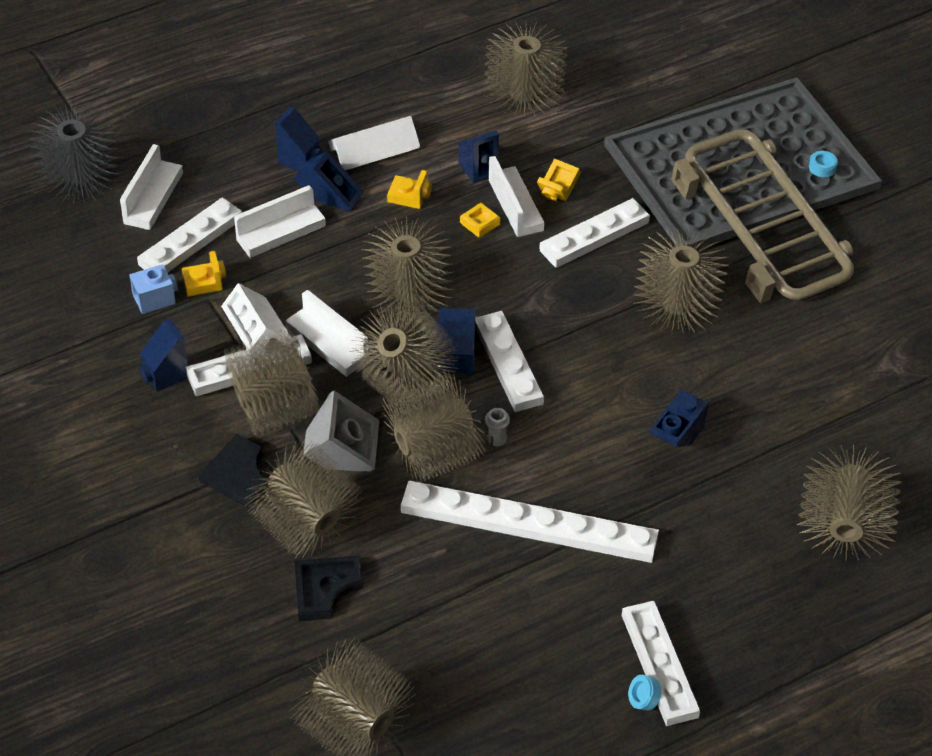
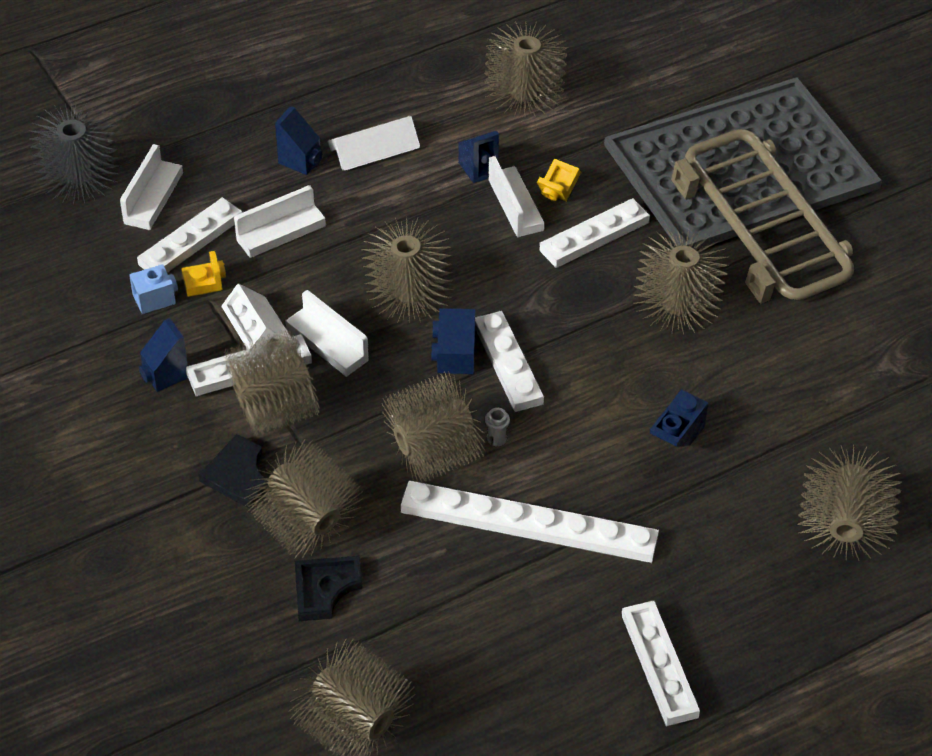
dark blue slope [294,151,364,211] -> none
light grey slope [303,391,380,471] -> none
dark tan piece [350,301,459,407] -> none
yellow bracket [387,170,432,209] -> none
yellow tile [460,203,500,238] -> none
medium azure tile [628,675,661,711] -> none
medium azure tile [809,151,838,177] -> none

